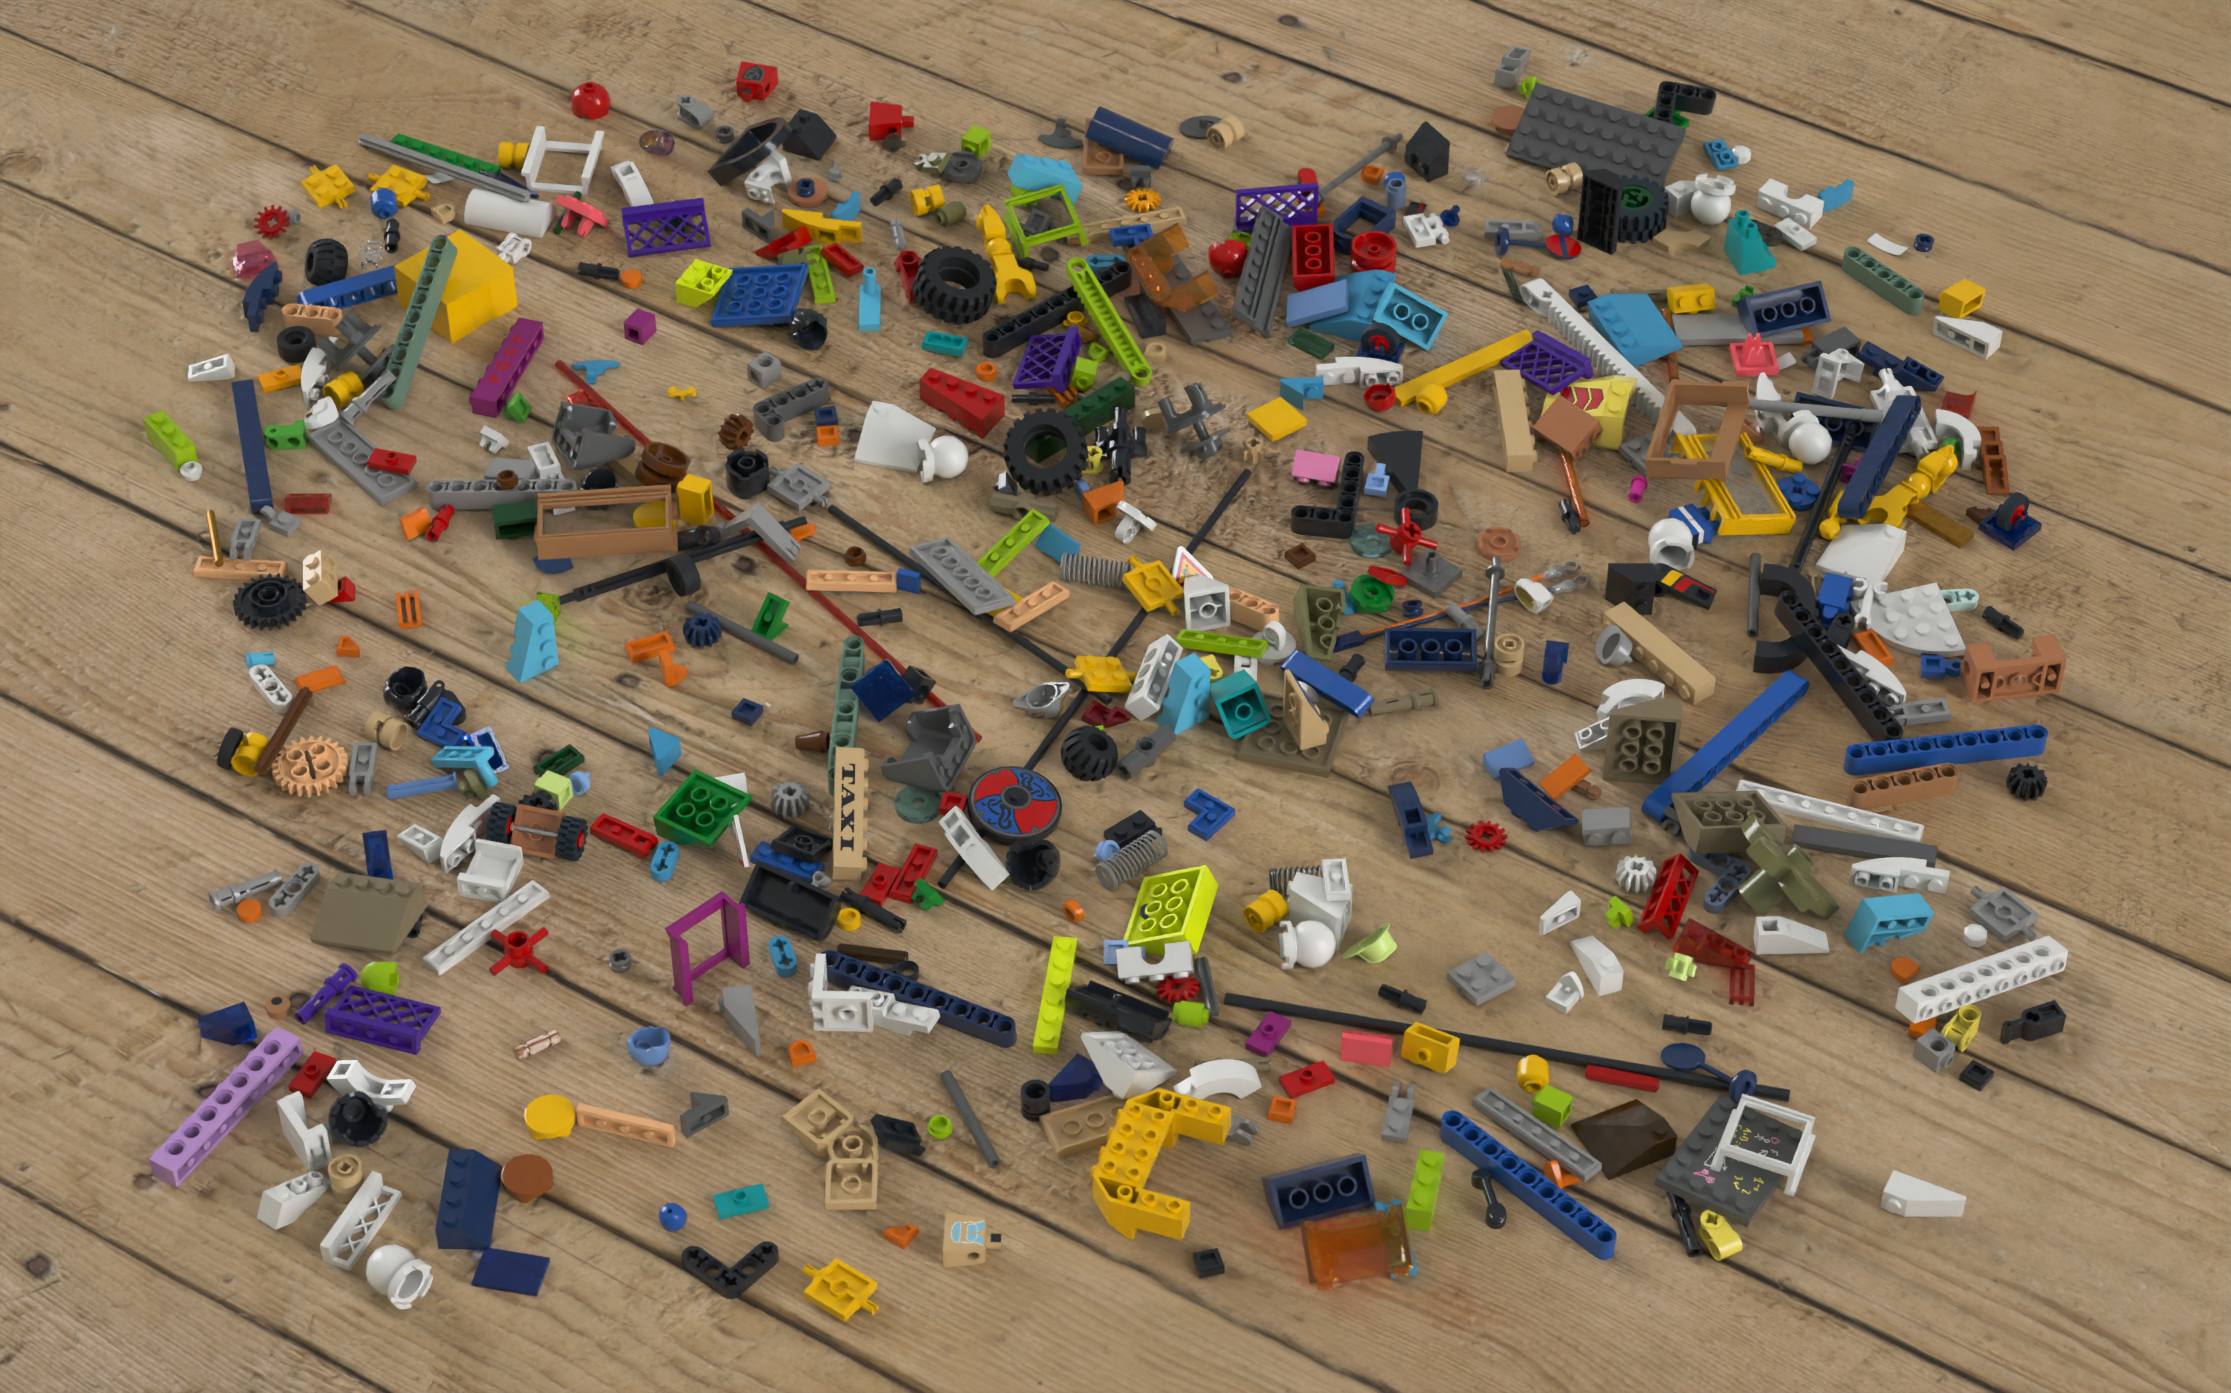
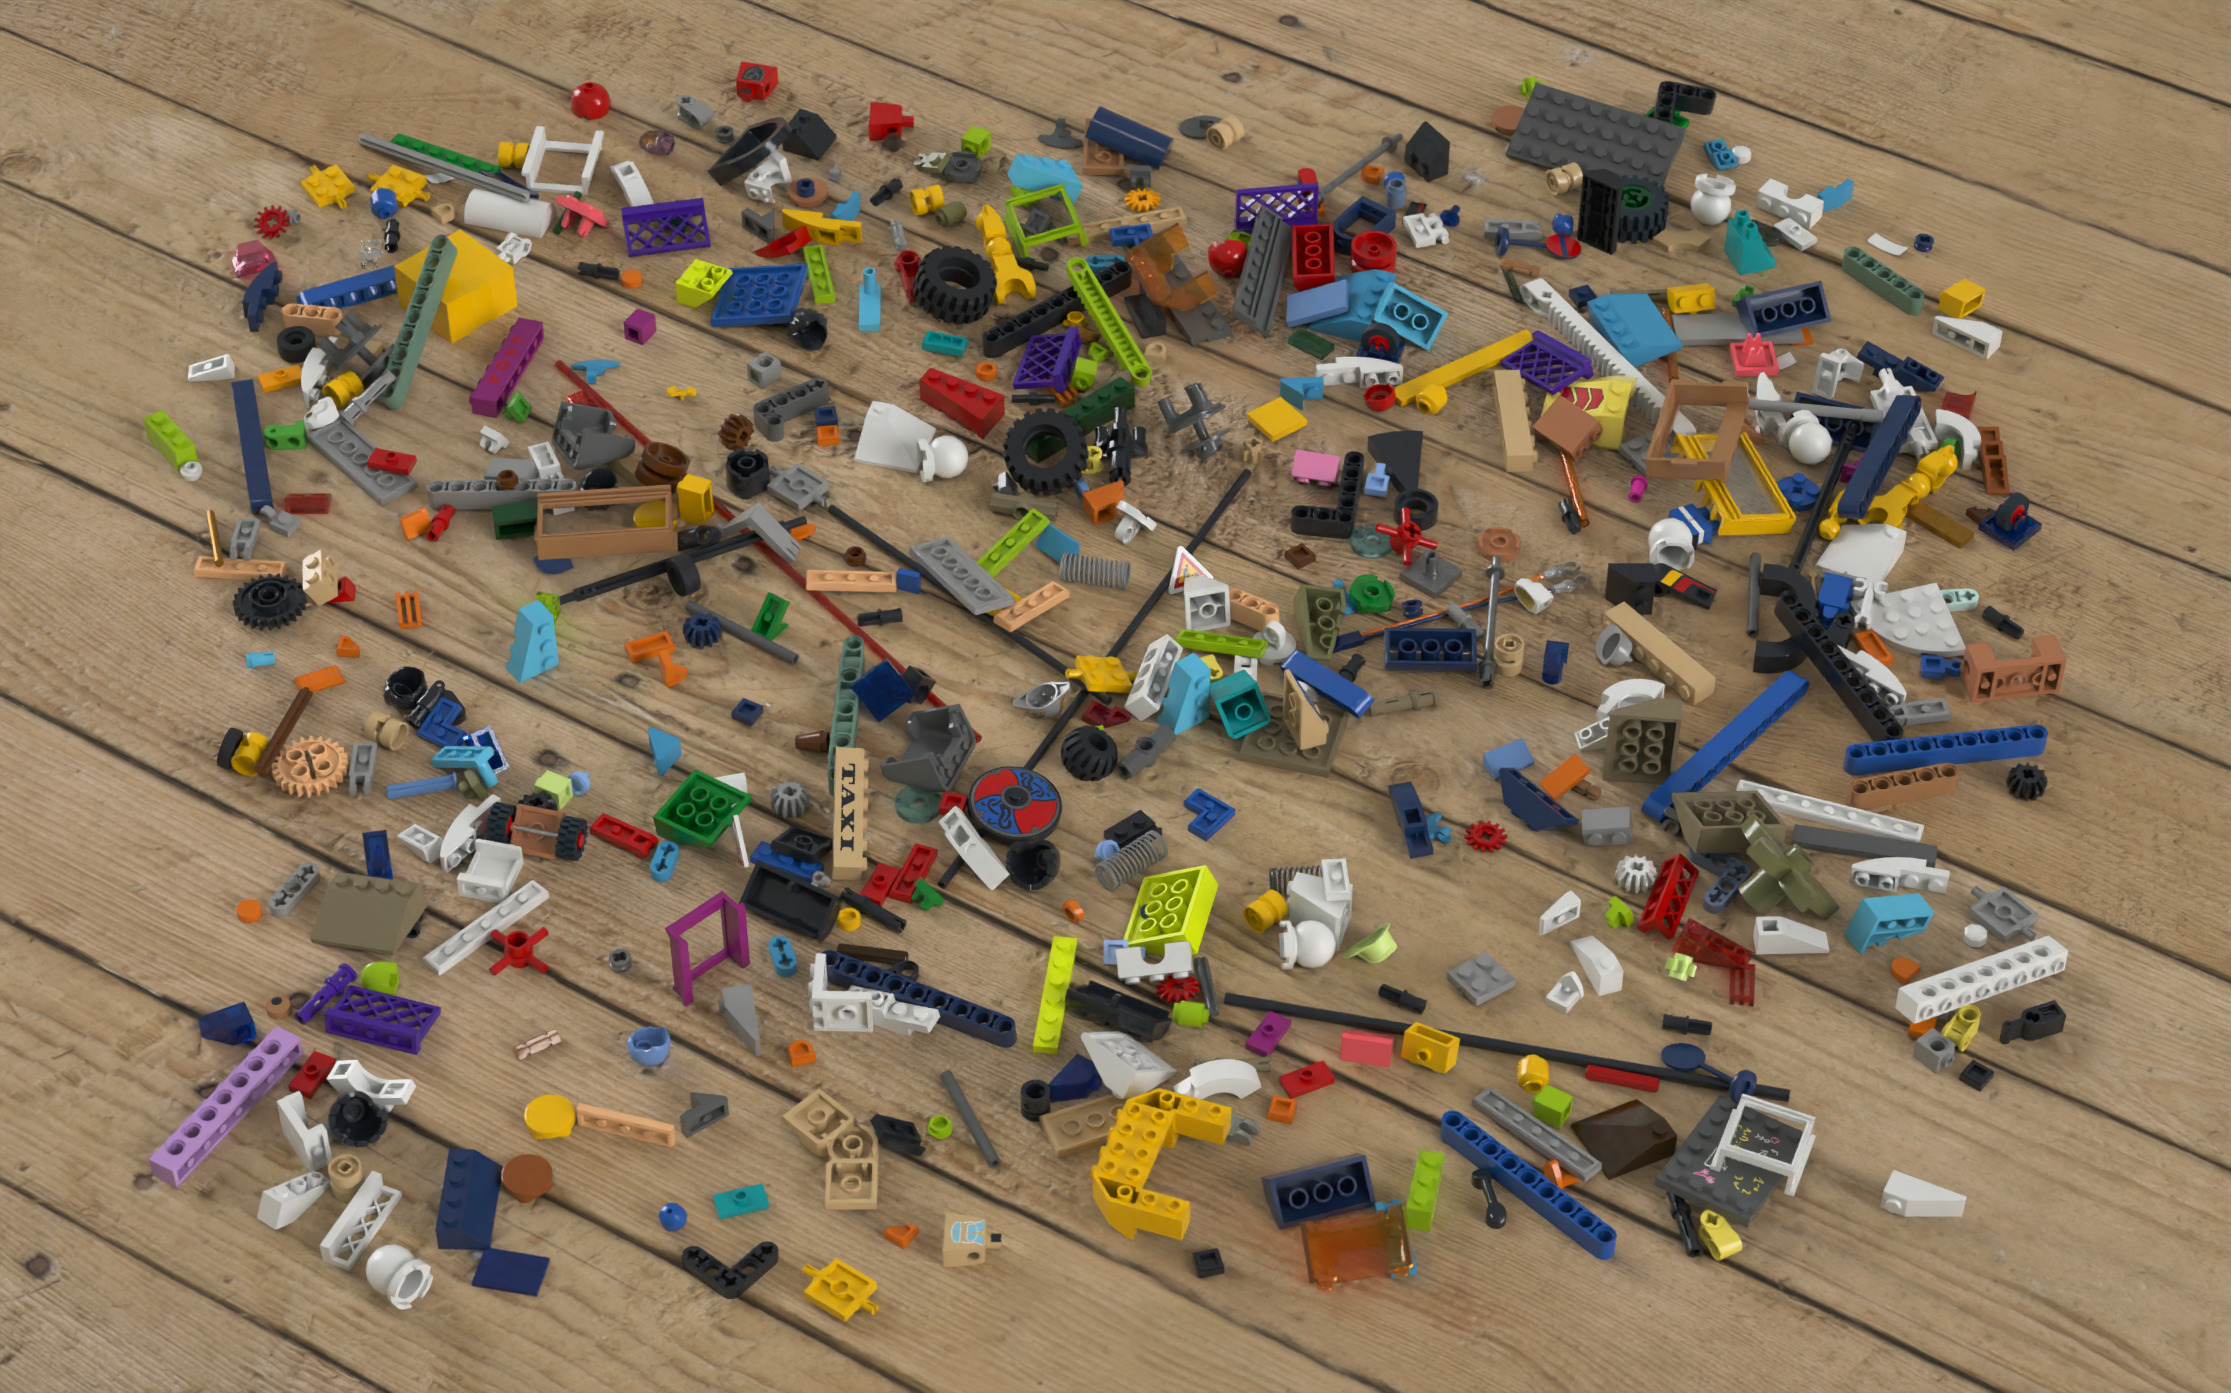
light grey pin [208,870,283,912] -> none
white beam [249,664,293,713] -> none
black wheel [305,238,348,286] -> none
dark green tile [533,744,585,777] -> none
olive plate [777,248,816,265] -> none
red plate [820,243,864,277] -> none
yellow plate [1122,555,1184,616] -> none
tan tile [1141,408,1165,430] -> none
red tile [1367,565,1407,587] -> none
light grey hinge [1382,1081,1415,1144] -> none
light grey slope [1494,46,1532,89] -> none
white slope [1665,180,1698,217] -> none
yellow pin [1743,444,1803,474] -> none
dark grey brick [1801,327,1861,370] -> none

